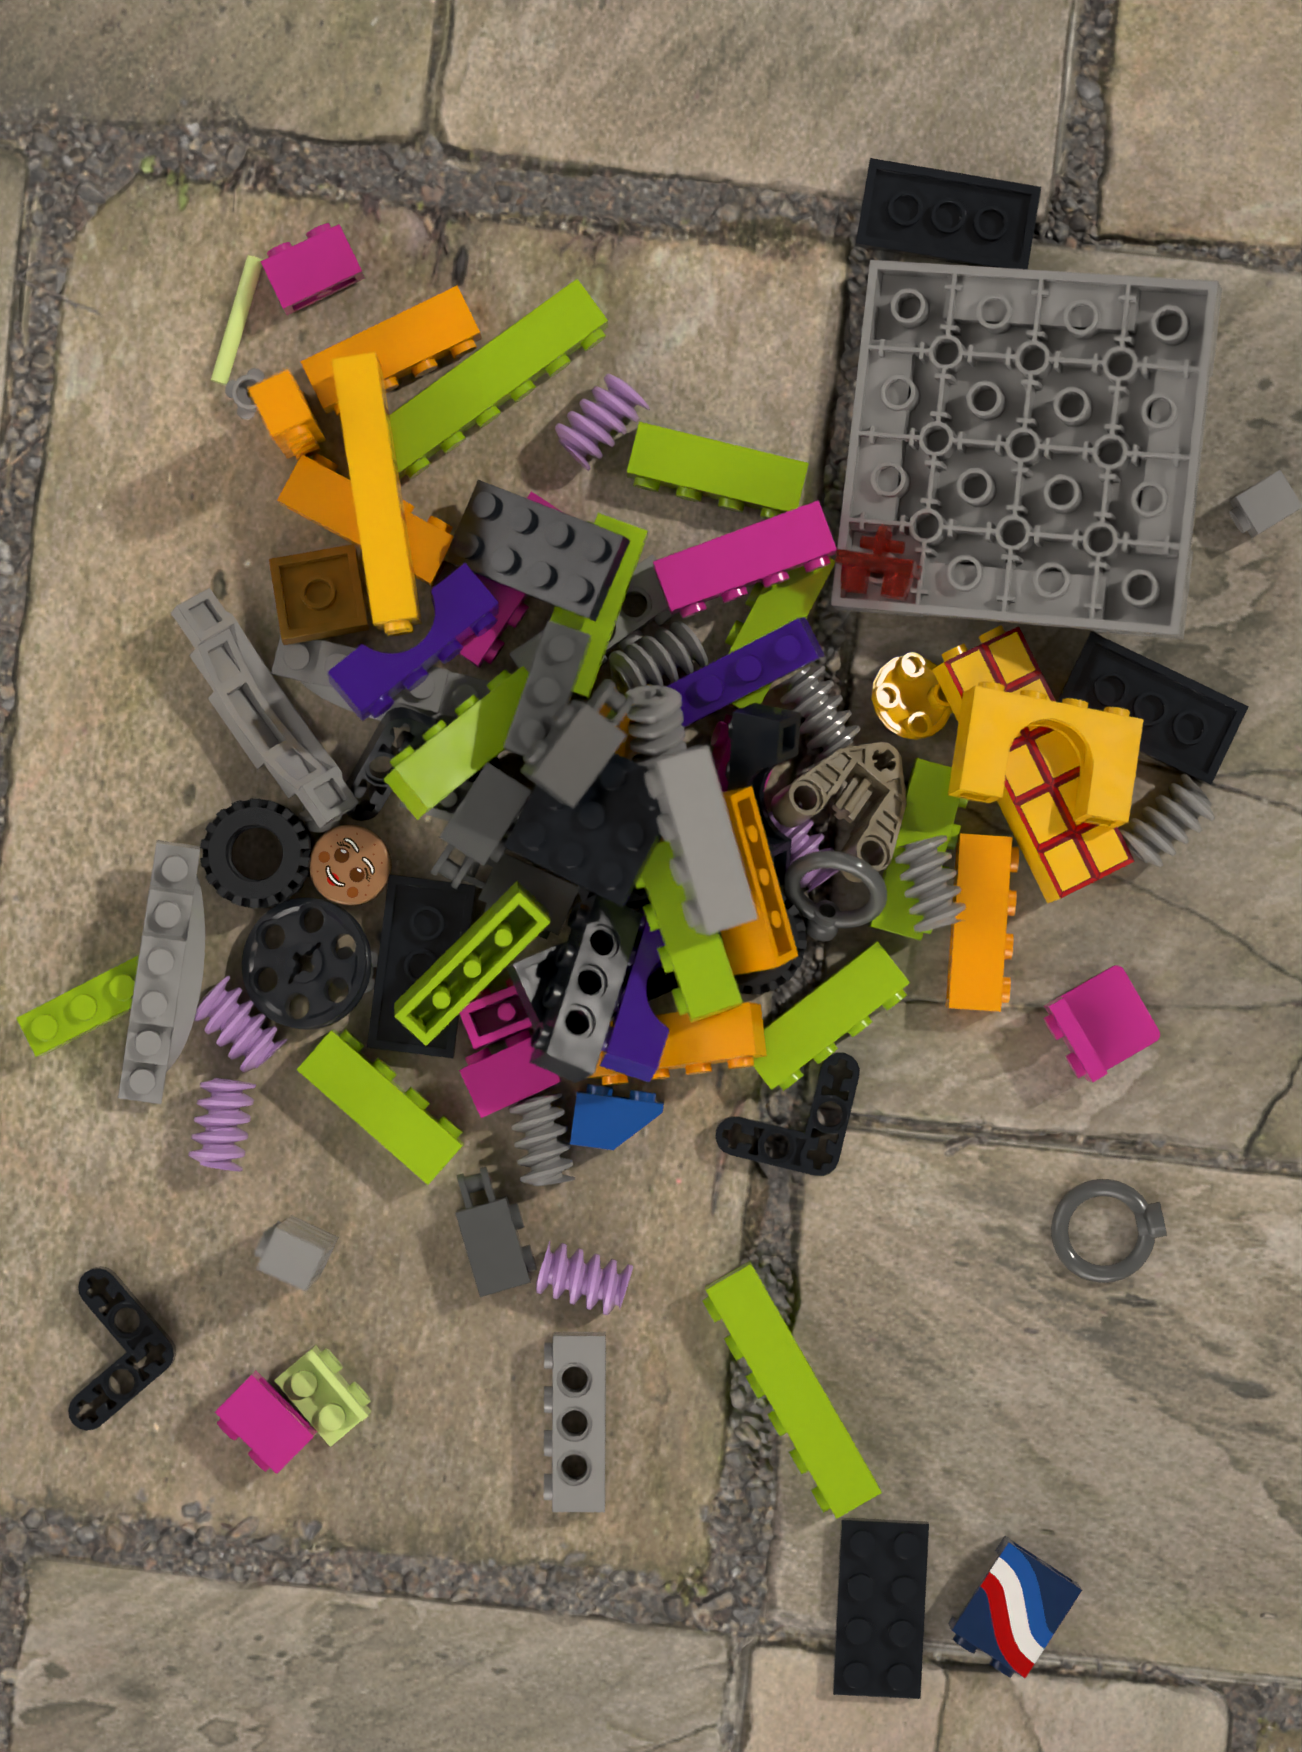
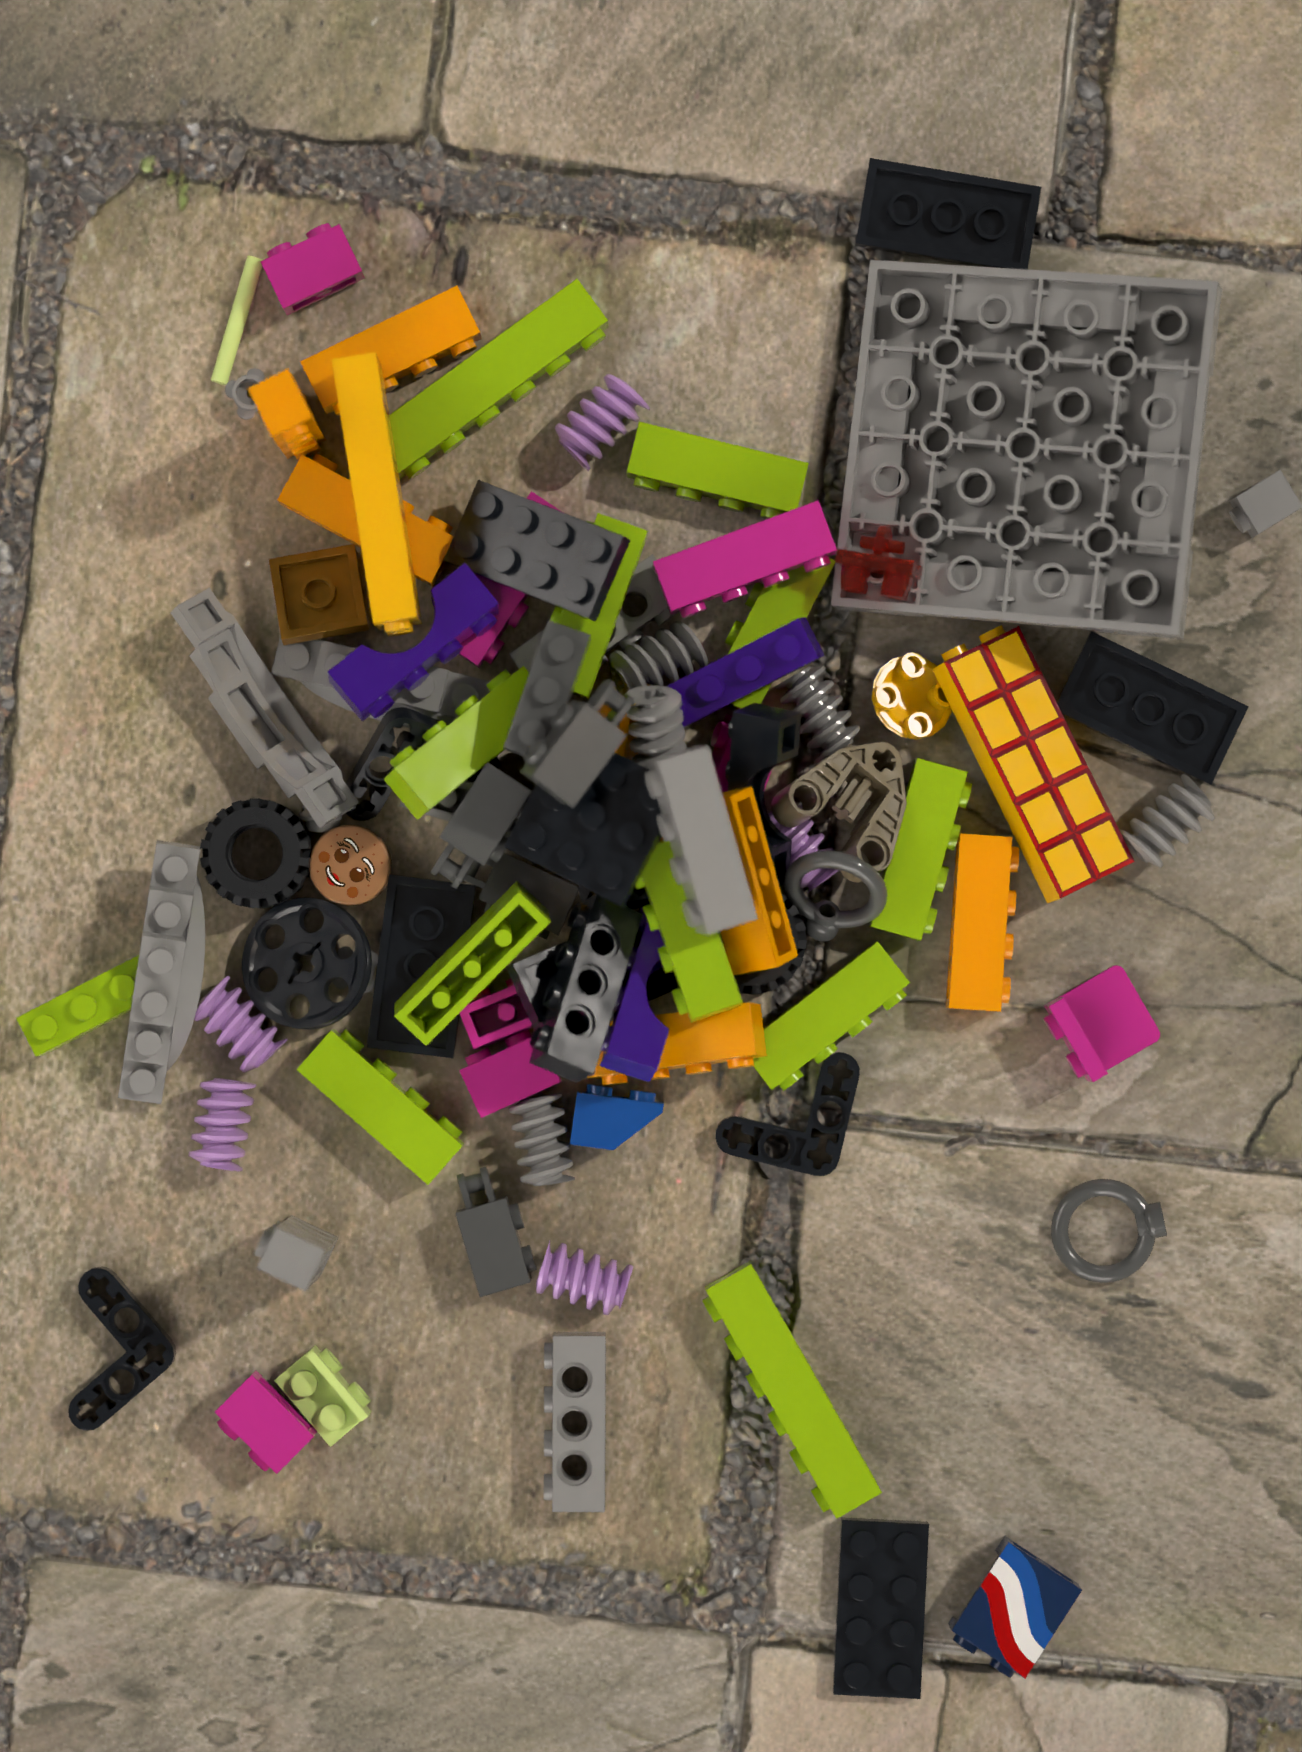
light grey piece [895,835,966,932] -> none
yellow arch [948,682,1143,828] -> none

